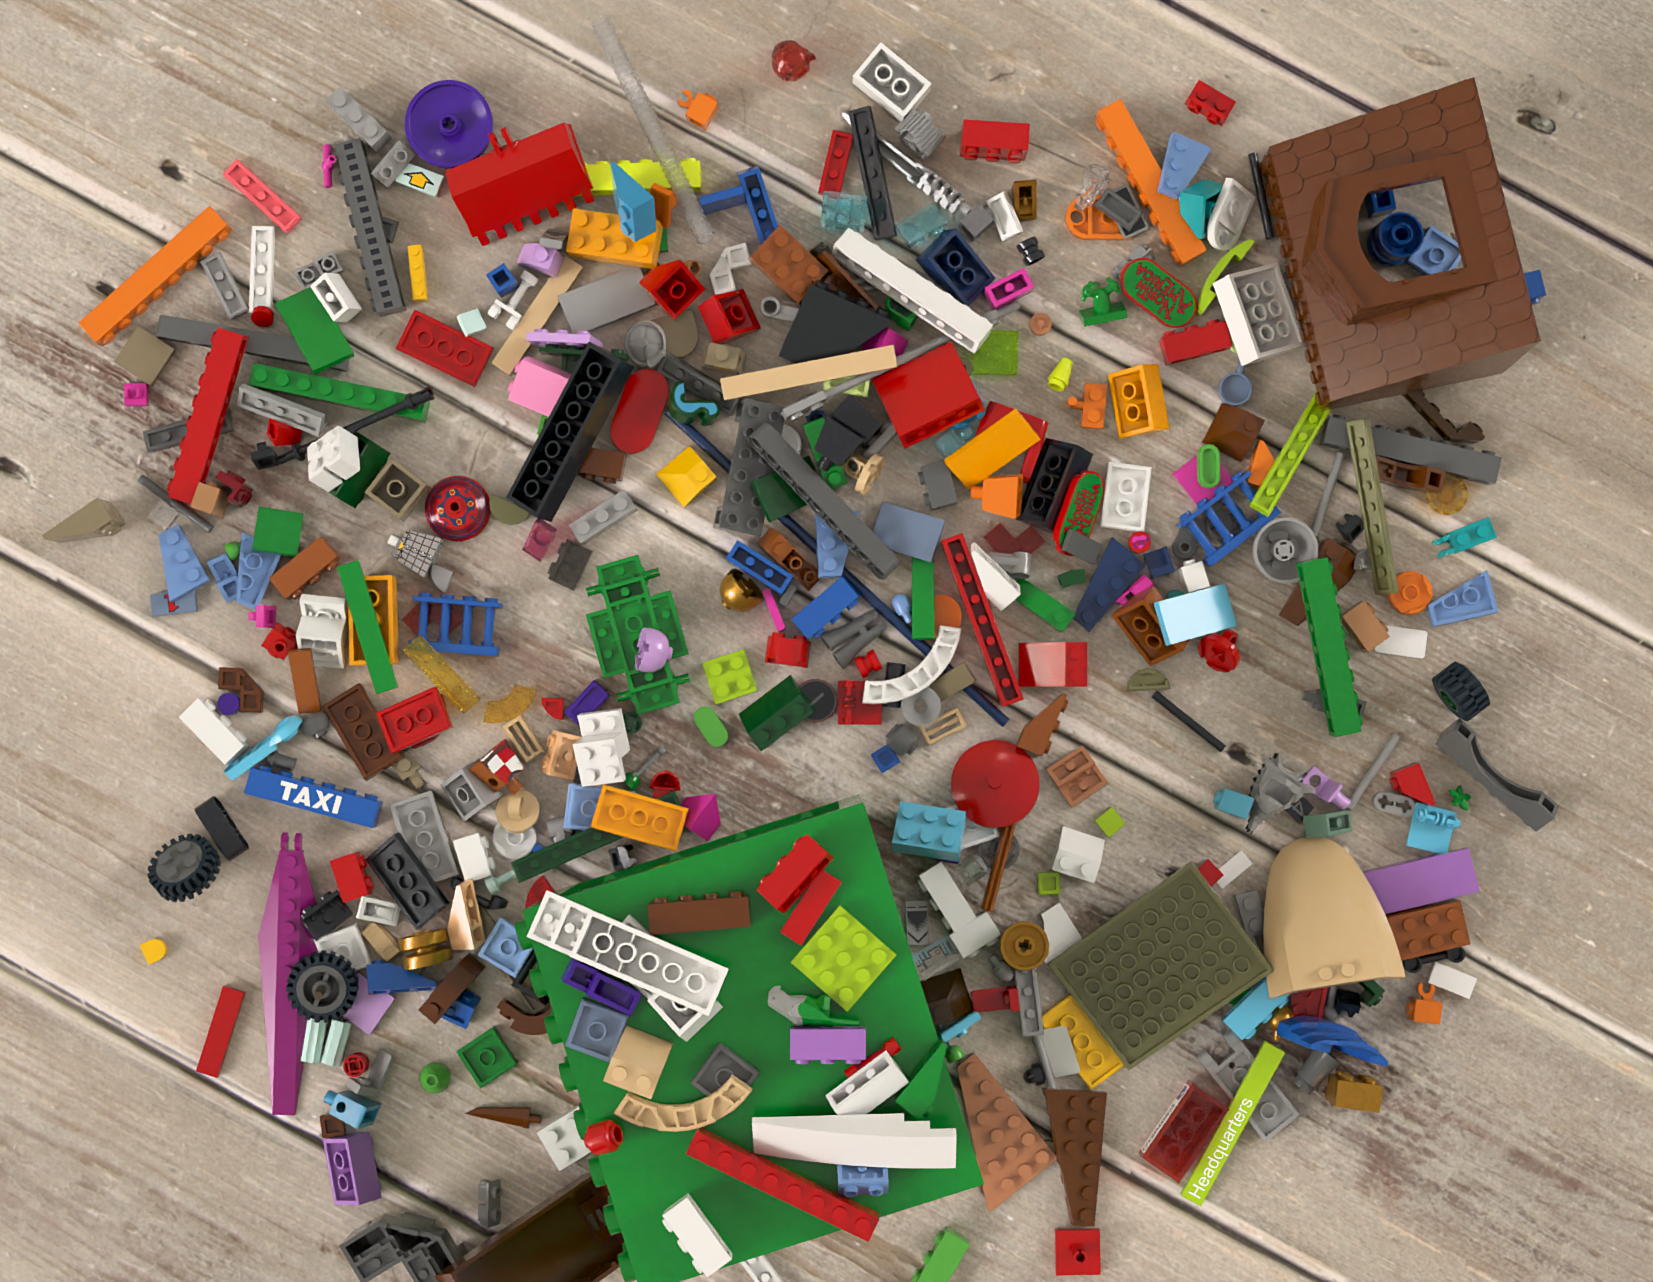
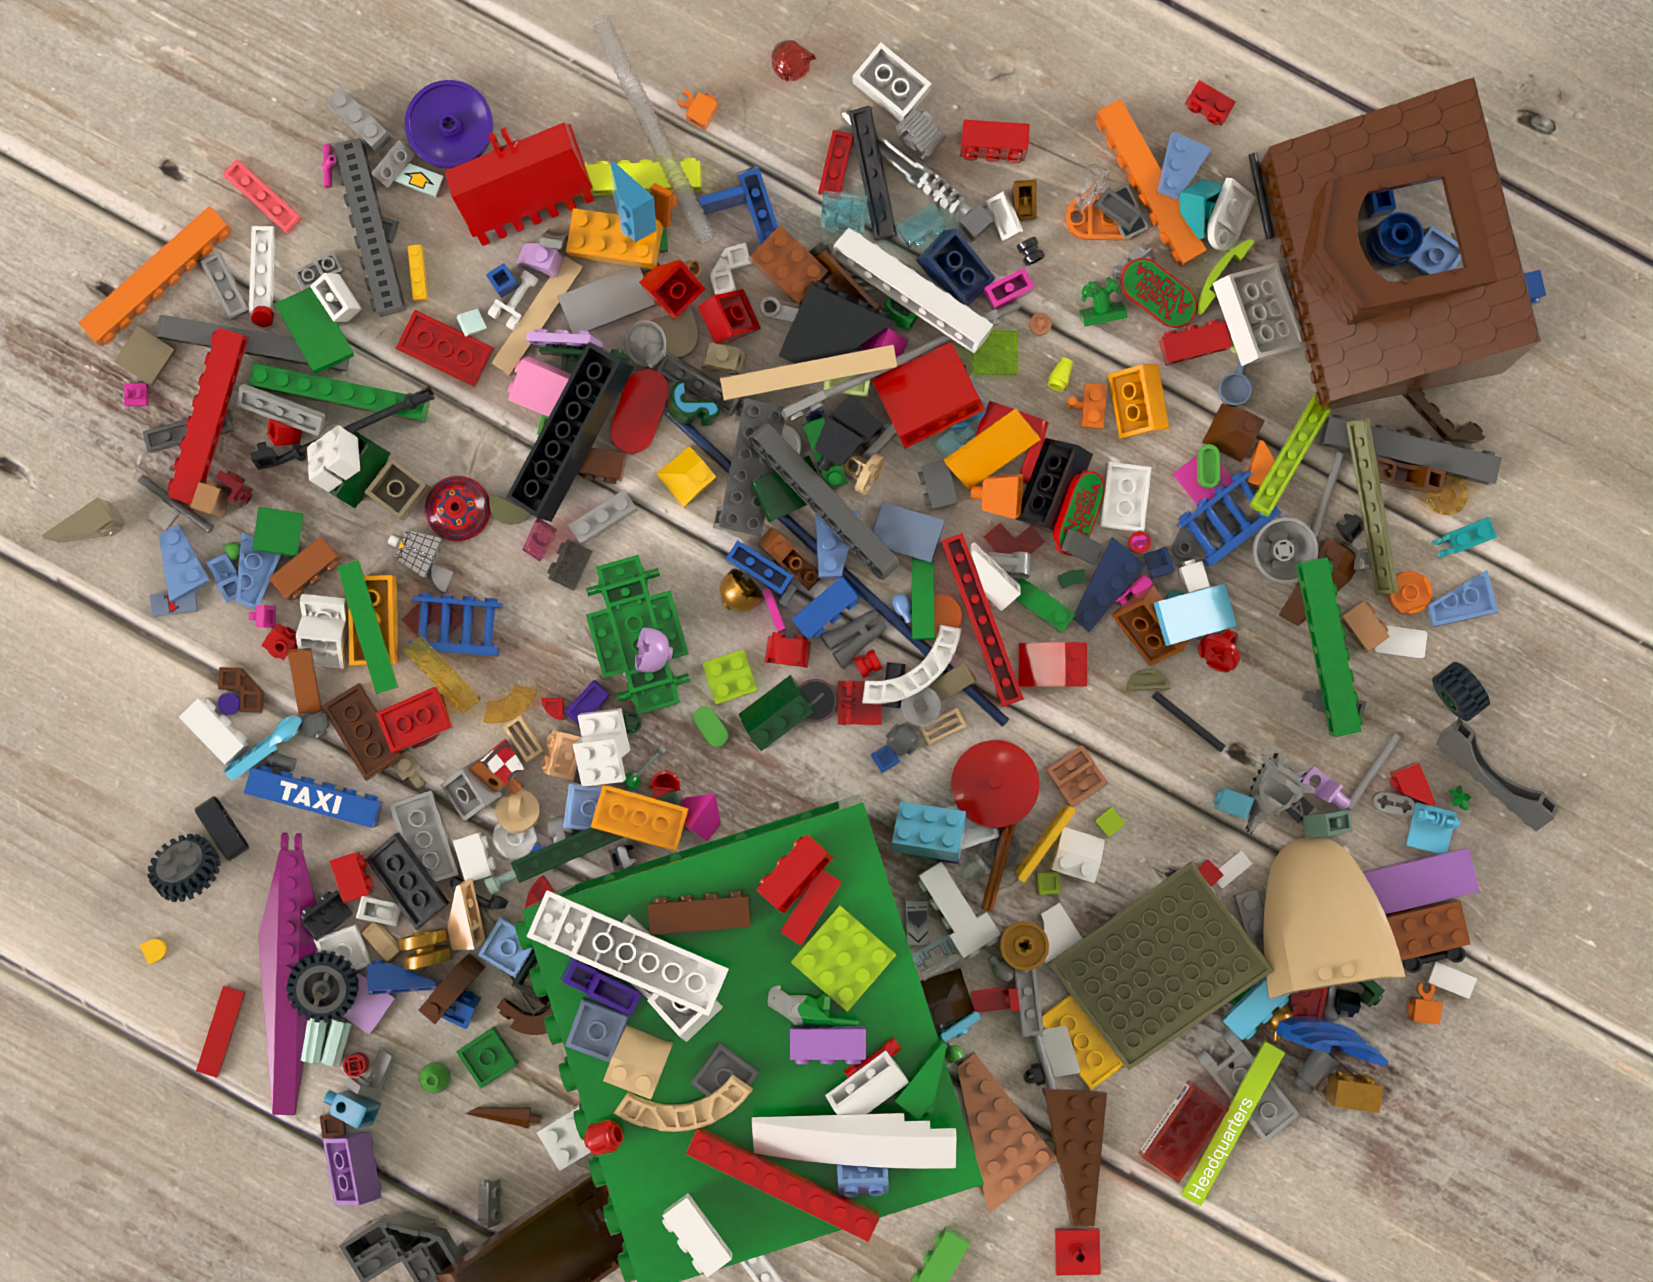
dark orange slope [1016,694,1068,756] -> none
none -> yellow tile [1014,804,1077,883]

